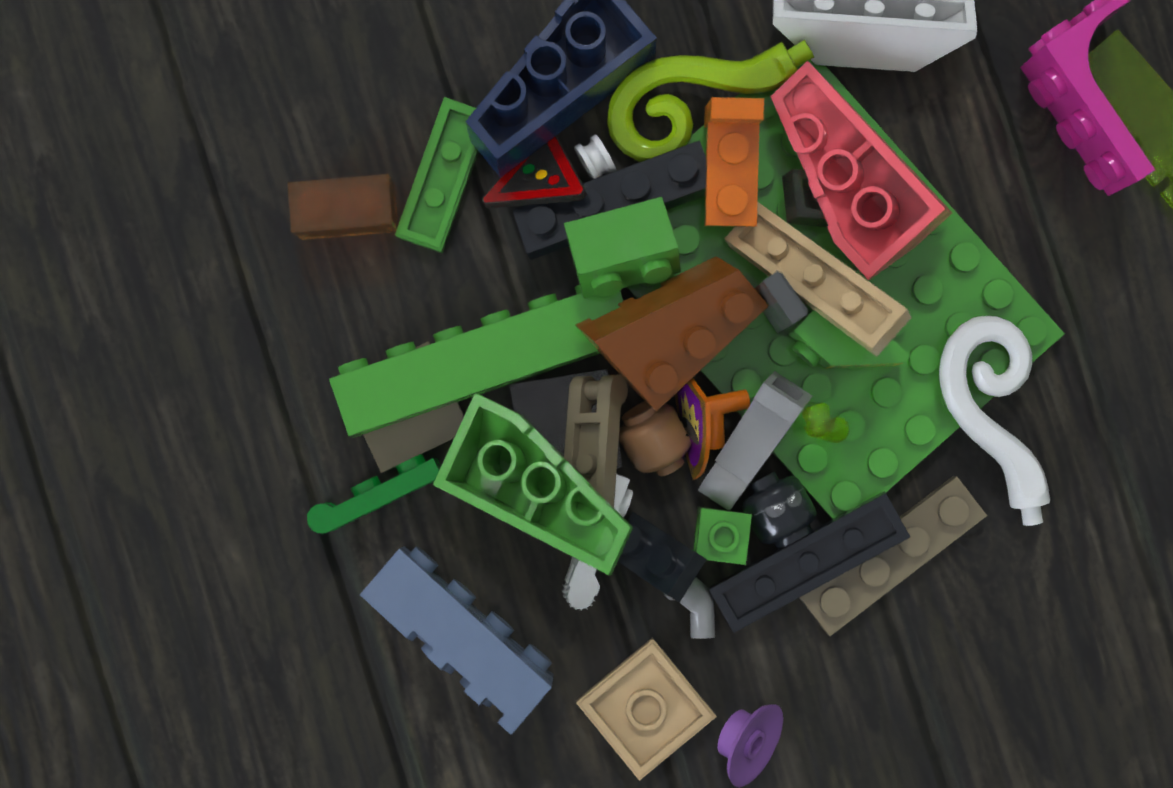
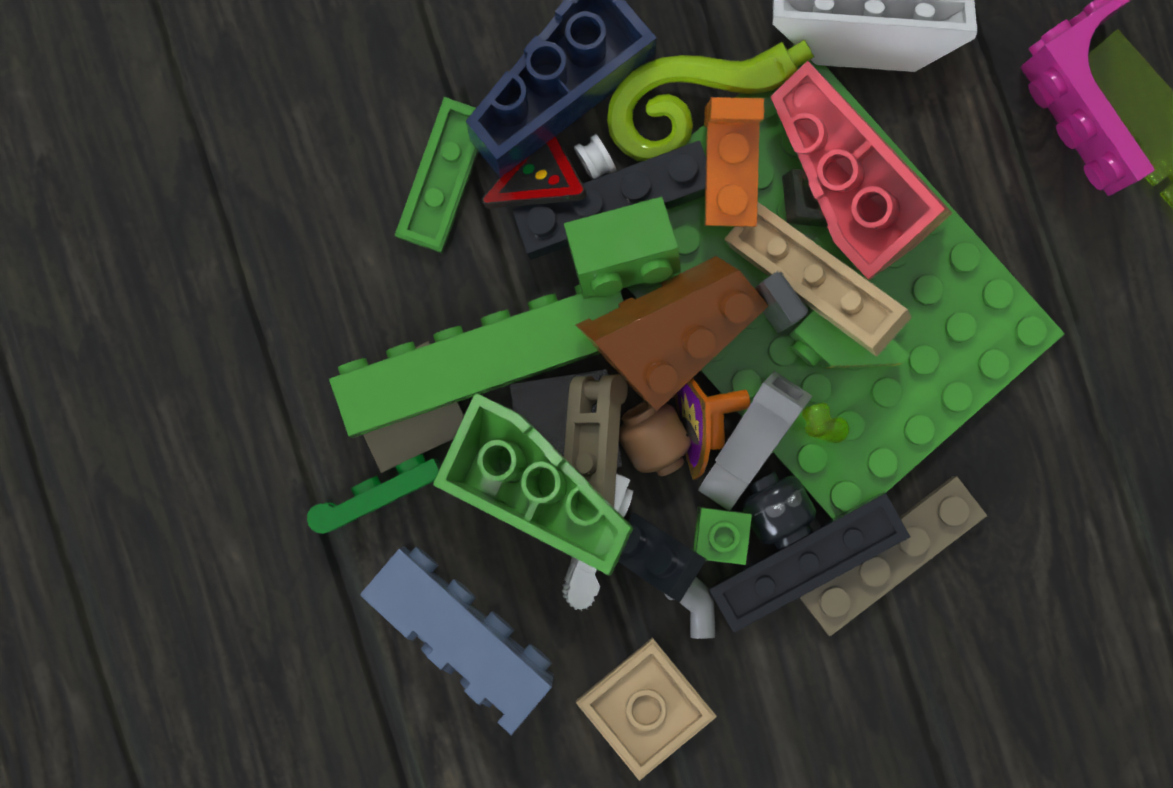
clear orange brick [287,174,398,240] -> none
medium lavender piece [717,704,783,787] -> none
white plant [939,316,1050,526] -> none

